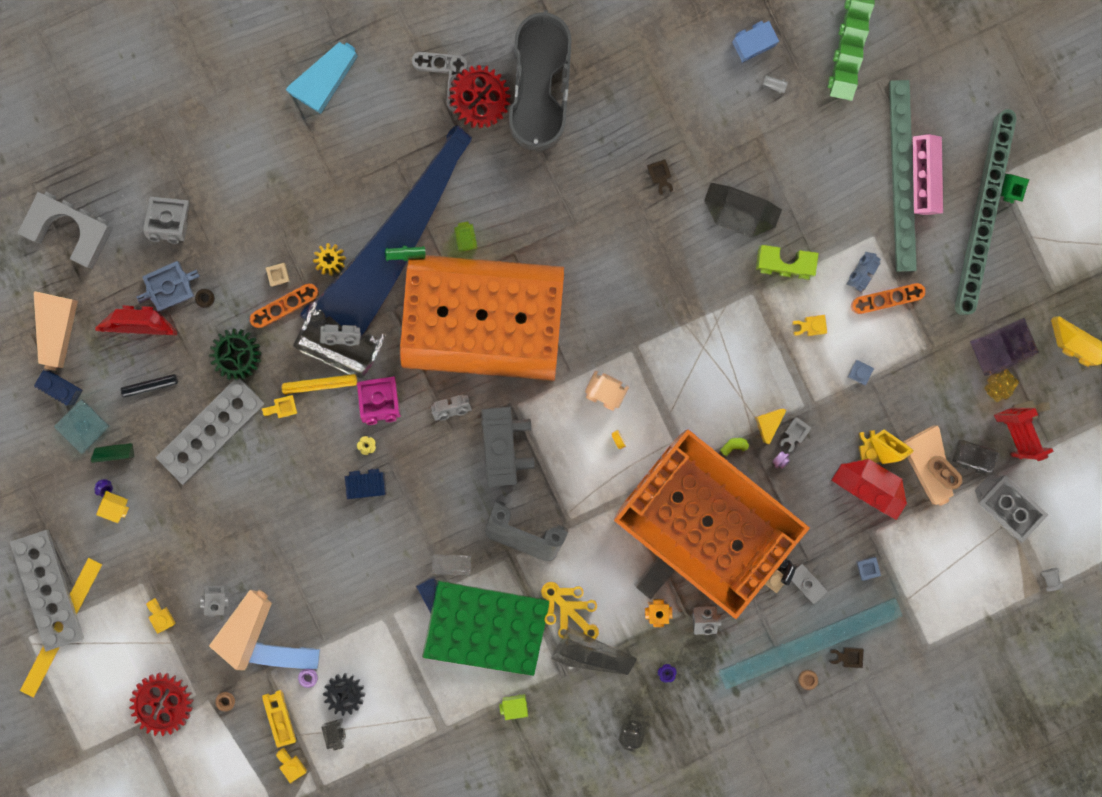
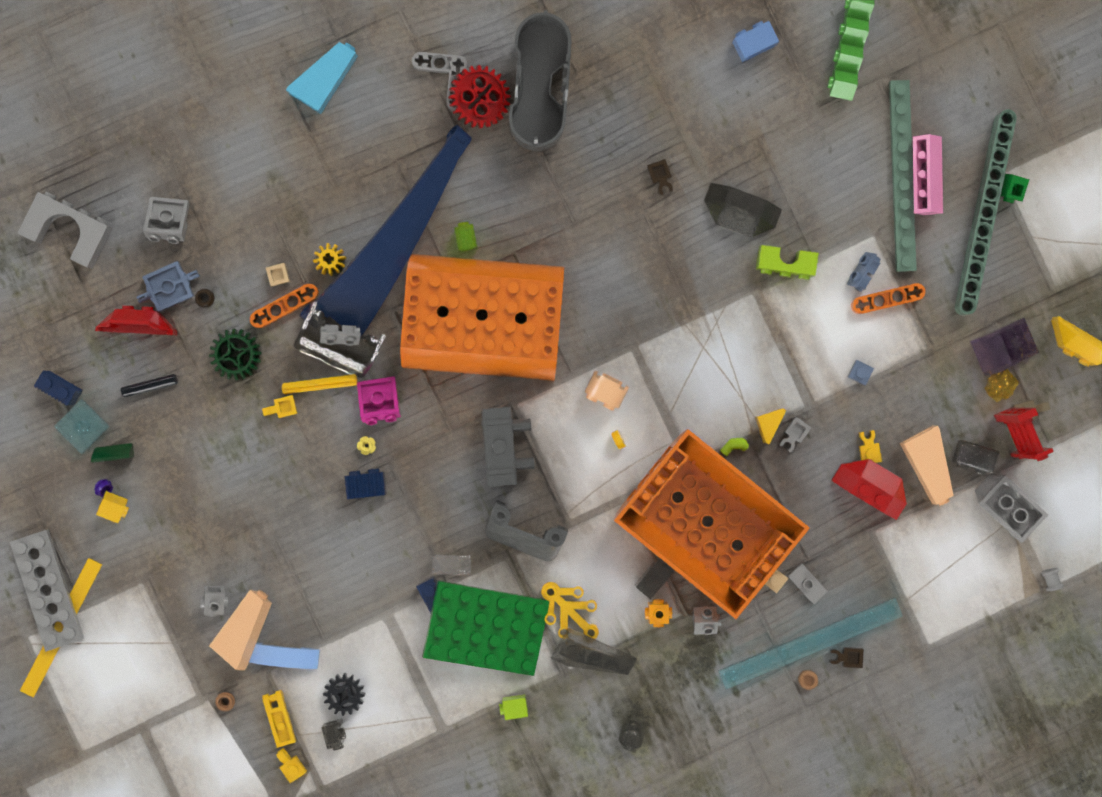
light nougat slope [34,291,78,371] -> none
red gear [129,672,193,736] -> none
yellow plate [146,598,176,634] -> none
light grey plate [155,378,266,485] -> none
lavender plate [298,669,318,688] -> none
green pin [385,246,426,261] -> none
light grey hinge [431,394,472,421] -> none
dark purple plate [658,664,677,683] -> none
light grey pin [762,75,788,94] -> none
lavender plate [772,451,790,469] -> none
black arm [779,559,795,585] -> none
yellow plate [792,315,828,336] -> none
sand blue plate [856,557,881,581] -> none
yellow slope [871,429,914,464] -> none
medium nougat plate [928,456,962,490] -> none

